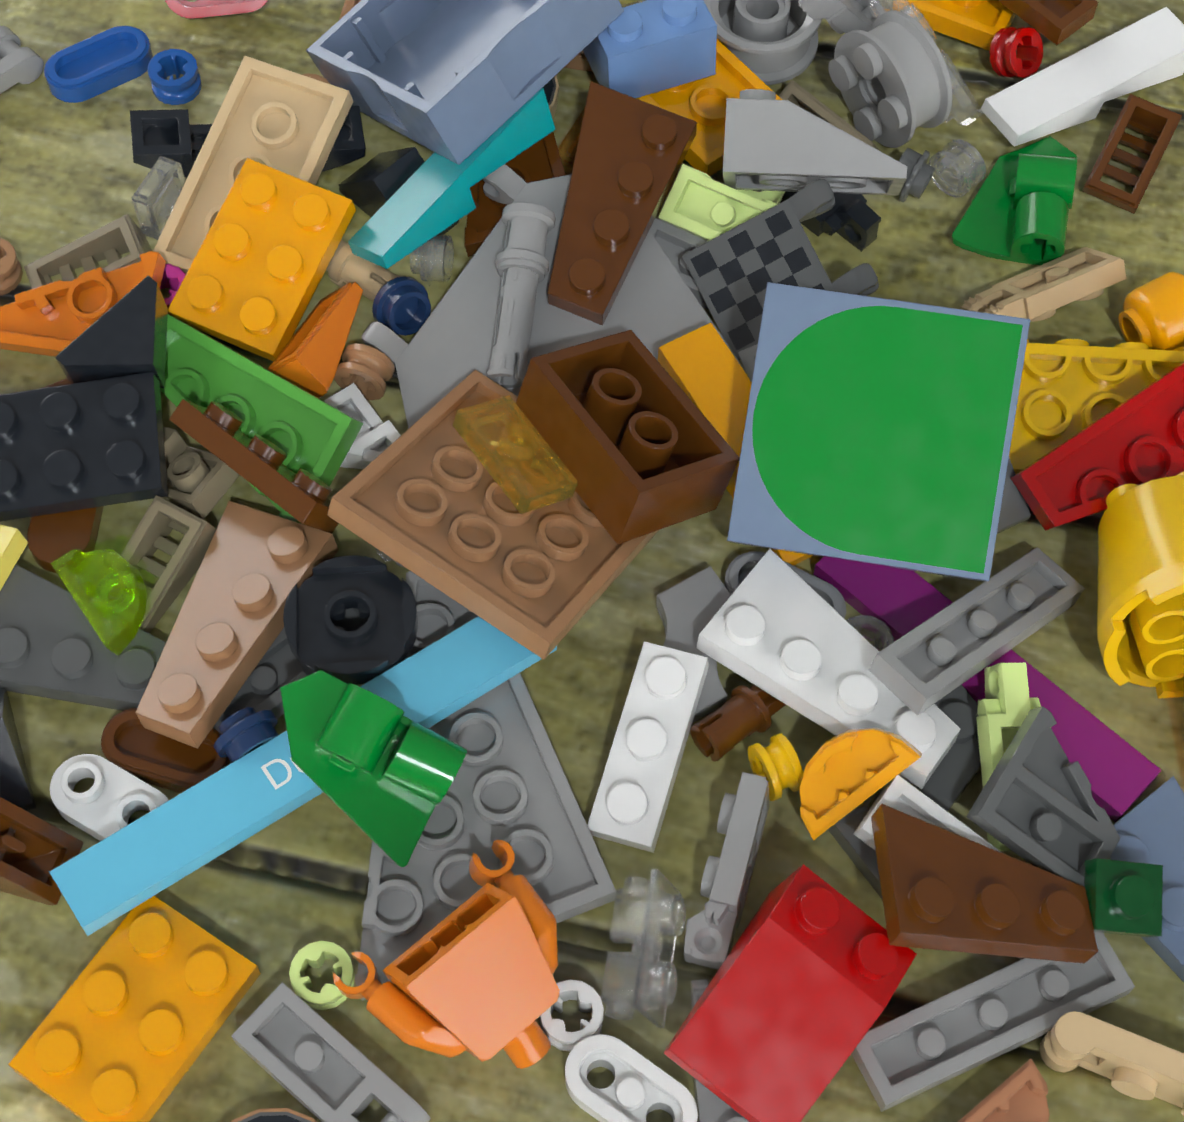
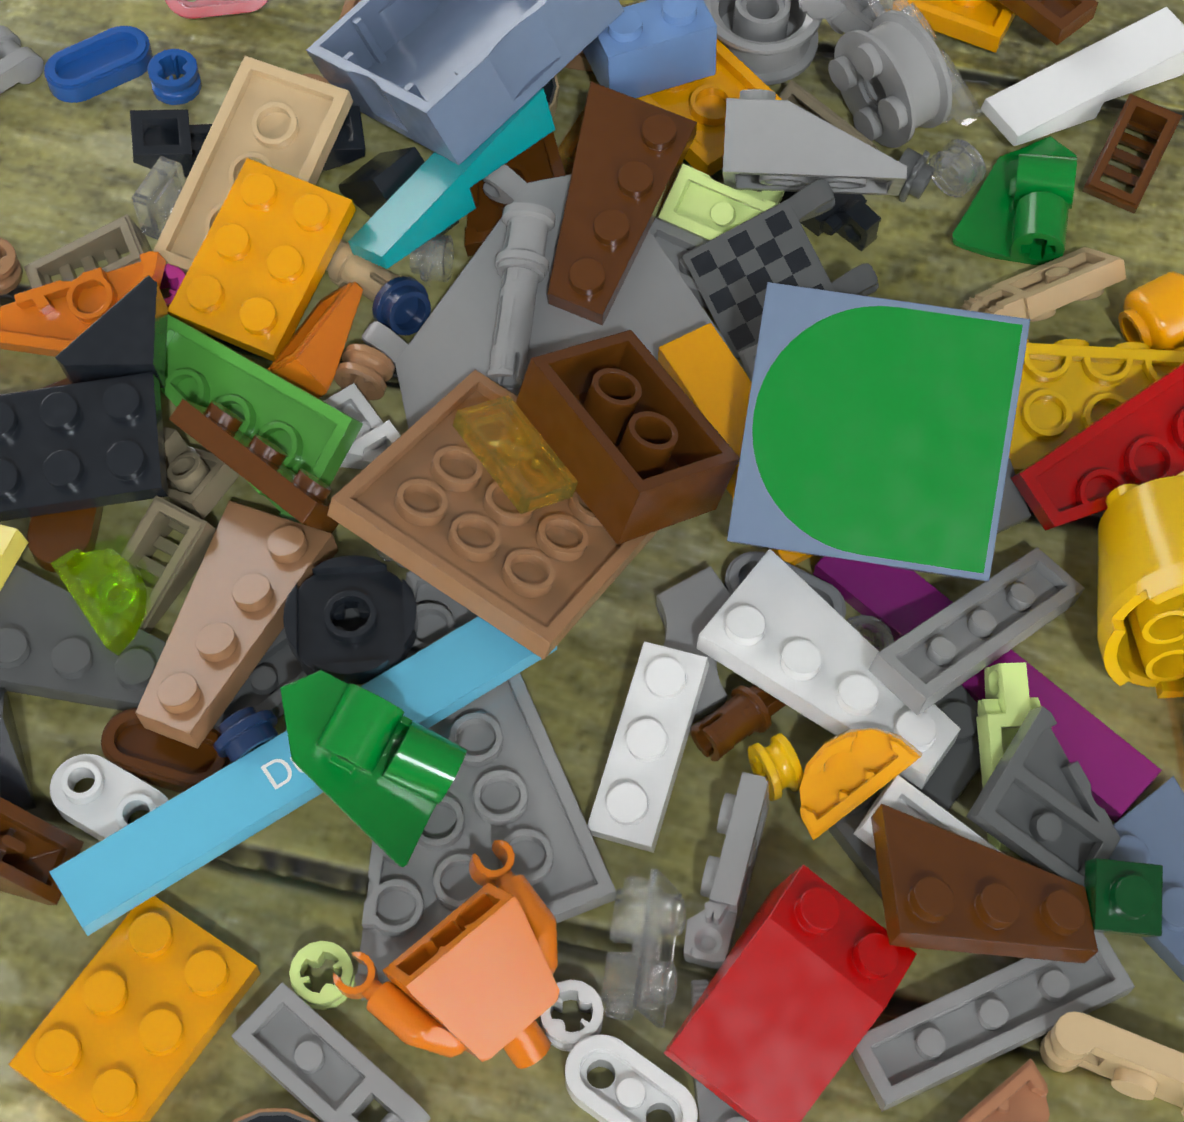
red bush [989,27,1043,78] -> none

